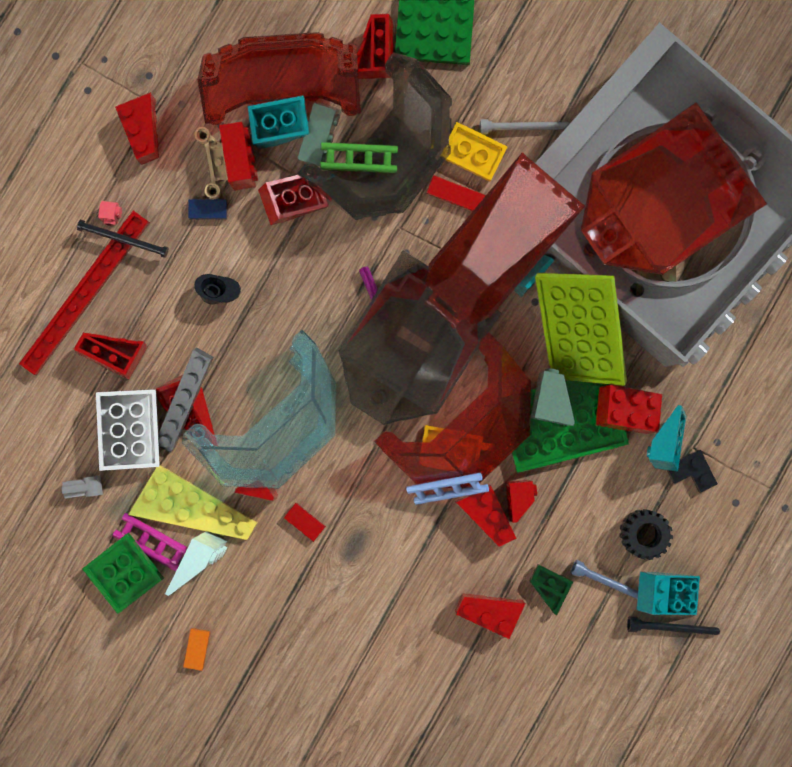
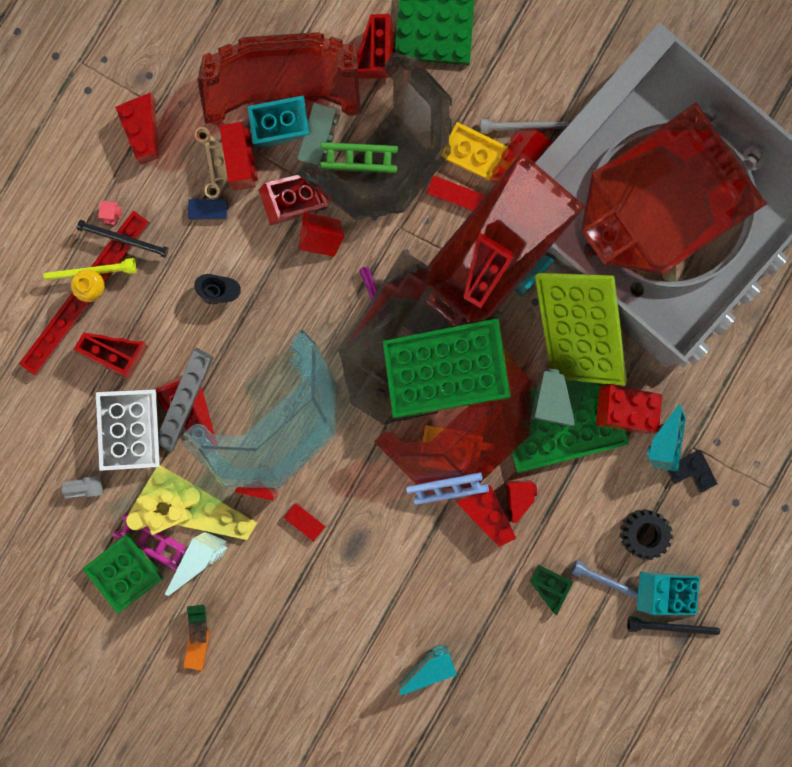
red wedge [455,593,526,639] -> none
none -> neon yellow piece [43,258,136,280]
none -> yellow piece [71,269,105,302]
none -> light yellow brick [127,482,202,535]
none -> leg [187,605,208,644]
none -> red slope [298,212,345,257]
none -> green plate [383,319,511,419]
none -> teal slope [399,644,457,696]
none -> red wedge [464,232,514,308]
none -> red wedge [489,130,553,192]

